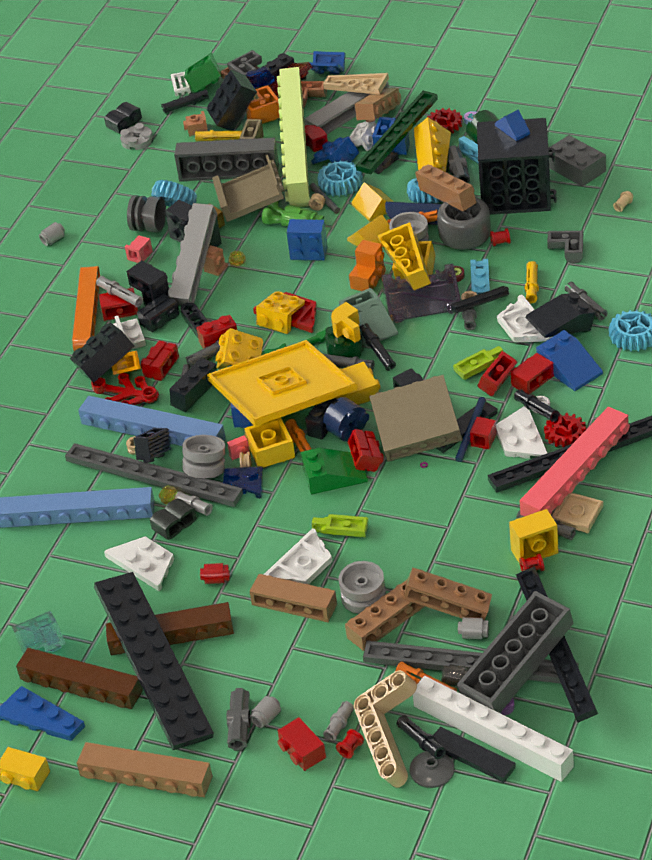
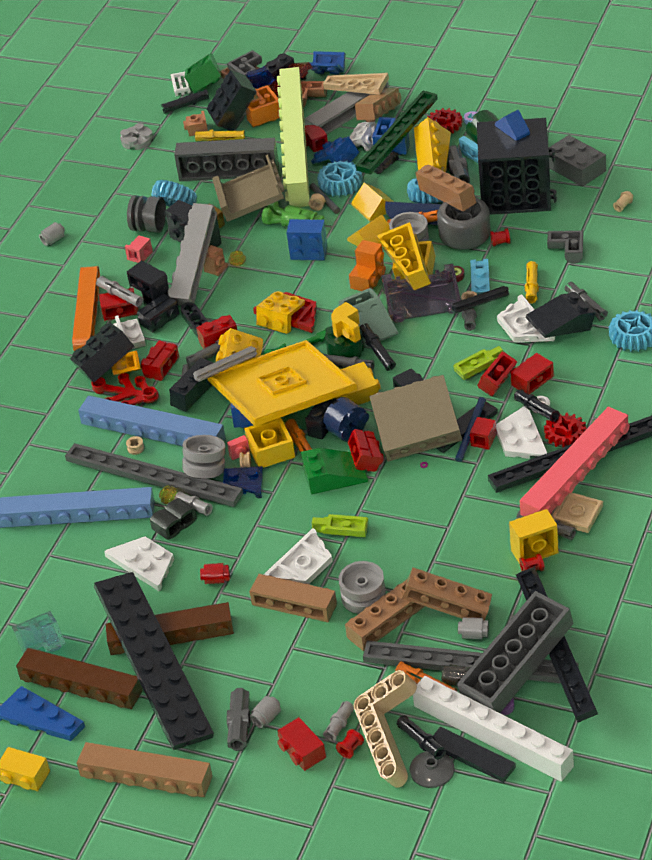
black brick [104,102,142,134] -> none
black brick [133,428,171,463] -> none
dark tan brick [240,119,264,139] -> none
blue slope [536,330,603,391] -> none
none -> light grey axle [193,346,257,382]

